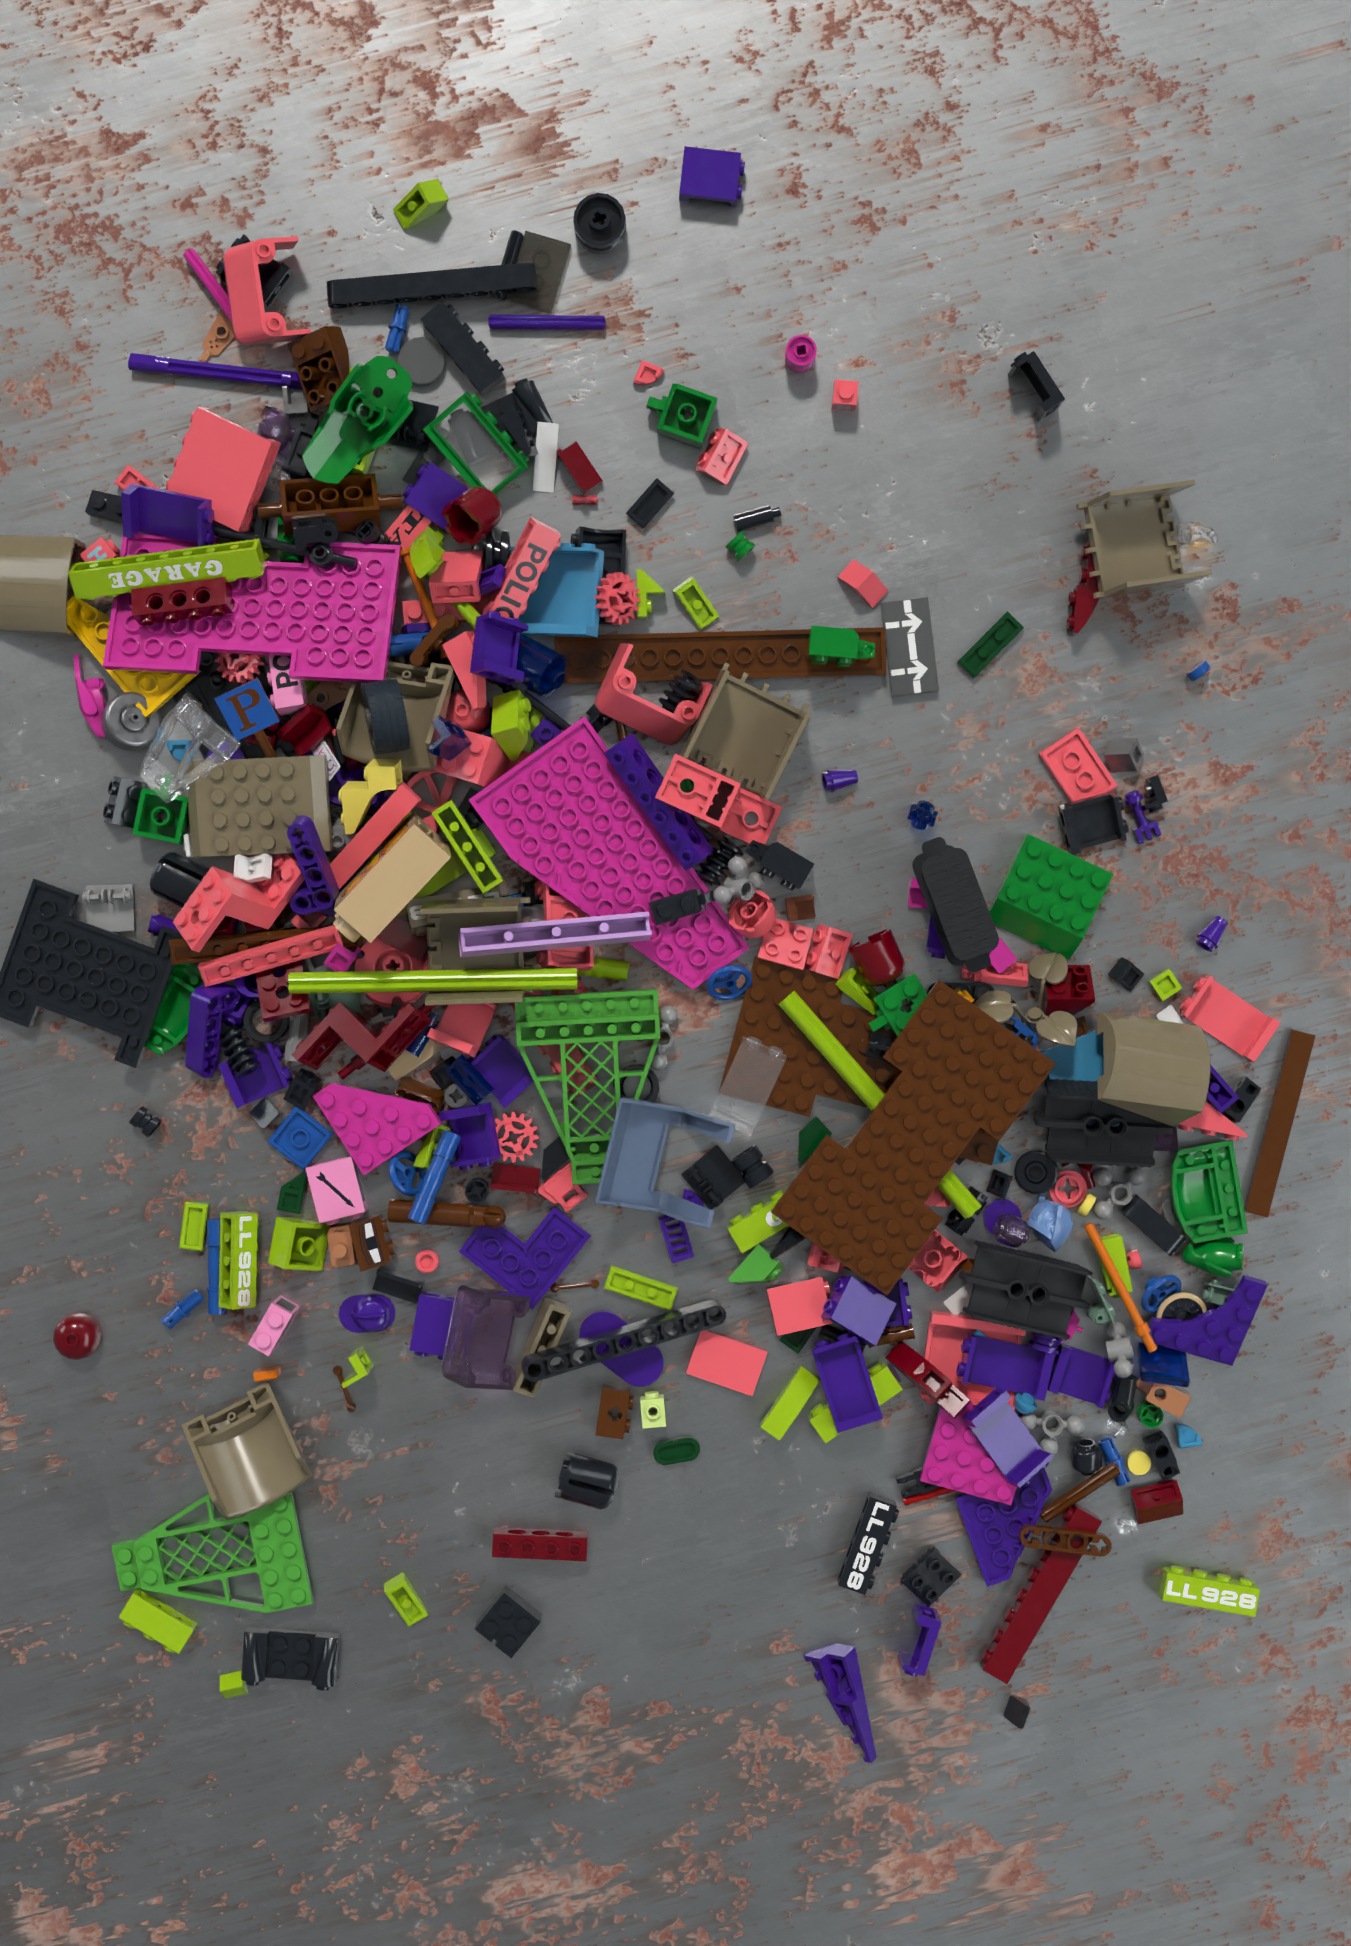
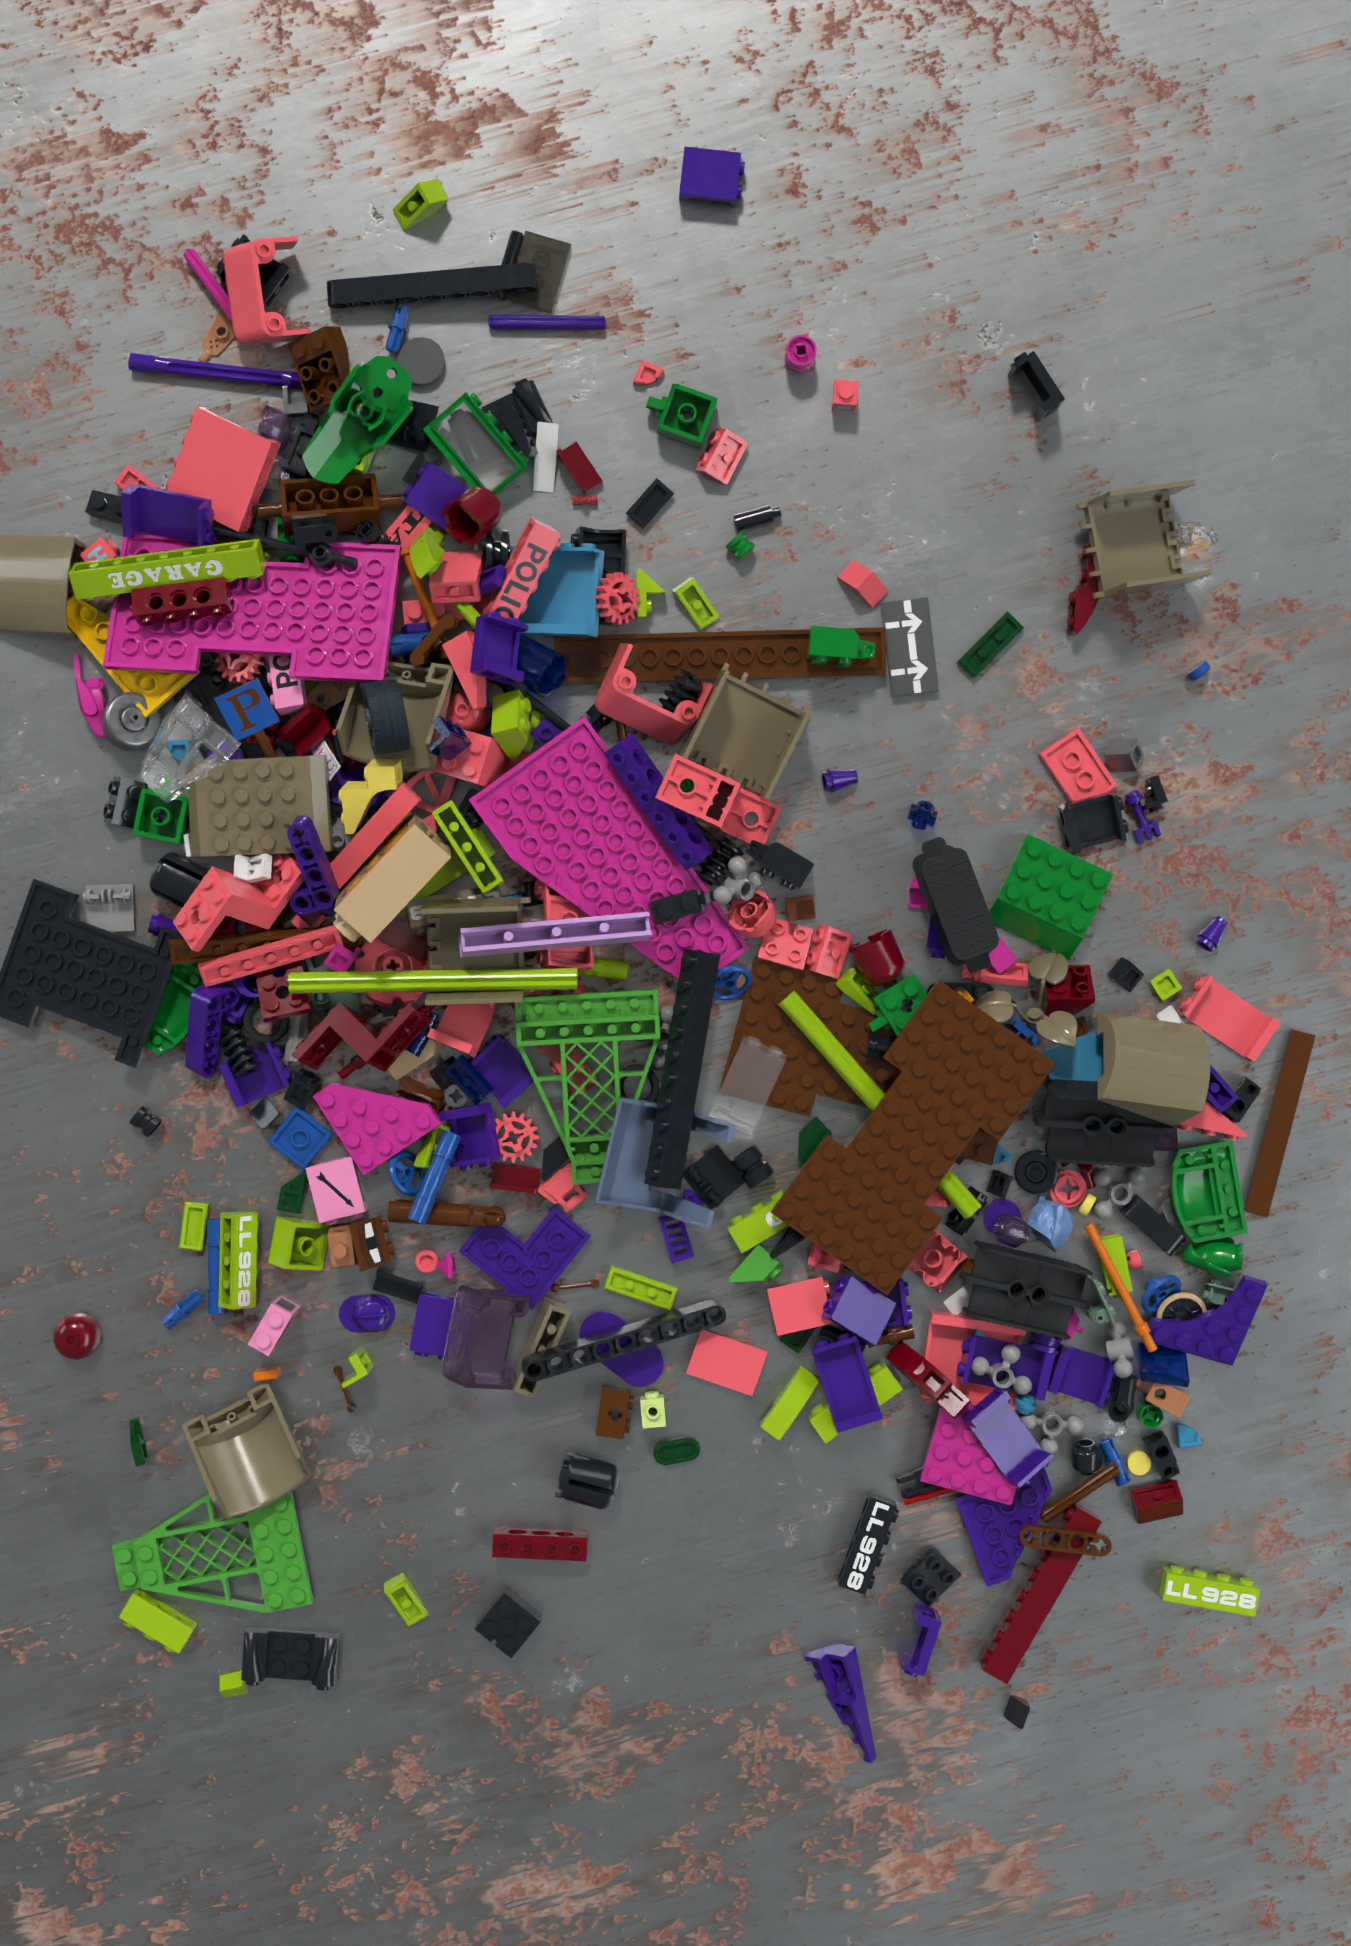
black brick [420,301,505,397] -> none
black wheel [465,1177,490,1203] -> none
black wheel [573,193,626,254] -> none
clear plate [1114,1519,1139,1535] -> none
none -> dark green tile [130,1418,149,1467]
none -> dark pink slope [436,1251,457,1278]
none -> black brick [644,949,720,1190]
none -> light grey piece [971,1345,1032,1395]

